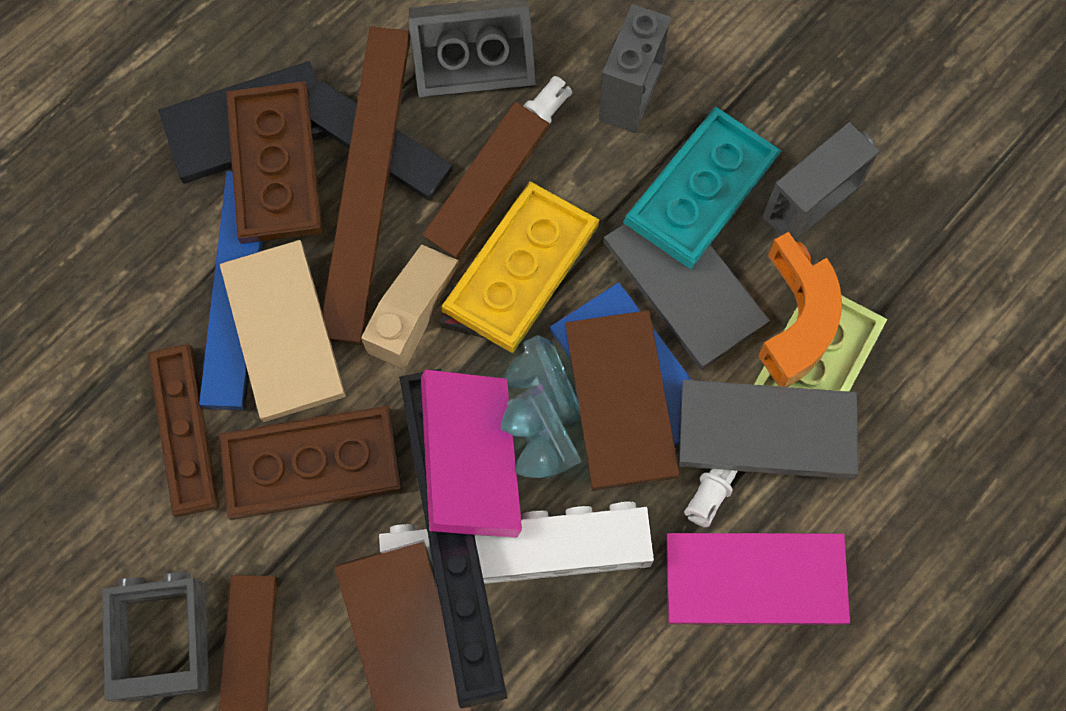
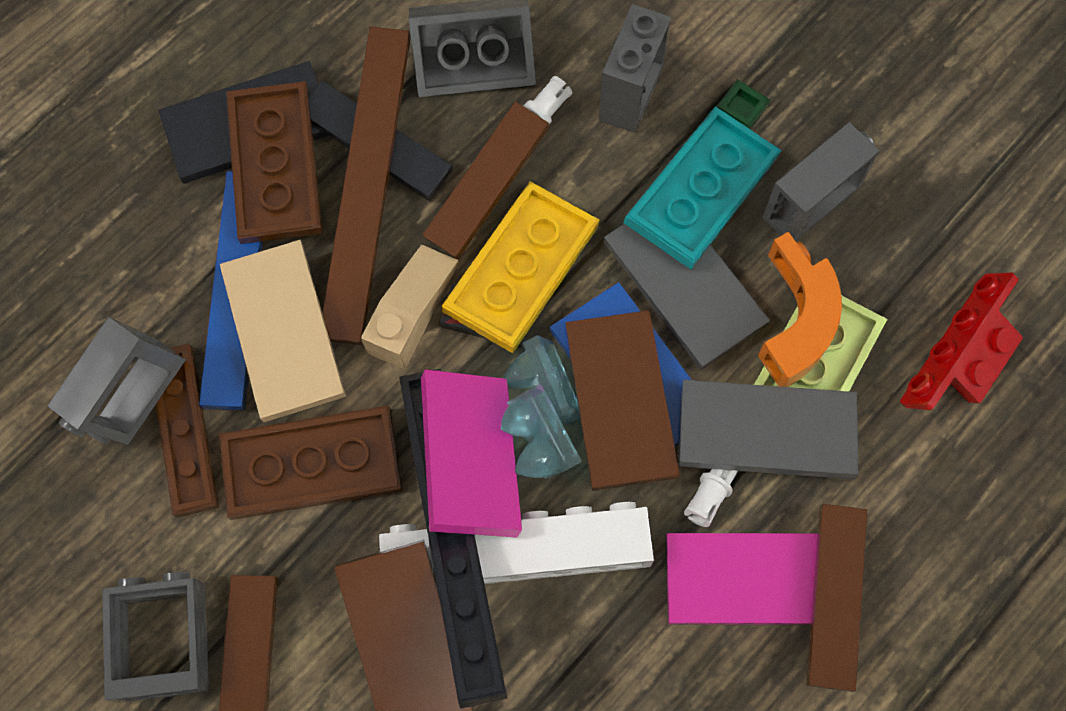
none -> dark grey window [48,317,186,445]
none -> dark green tile [717,79,771,130]
none -> reddish brown tile [806,503,868,692]
none -> red bracket [900,272,1023,410]

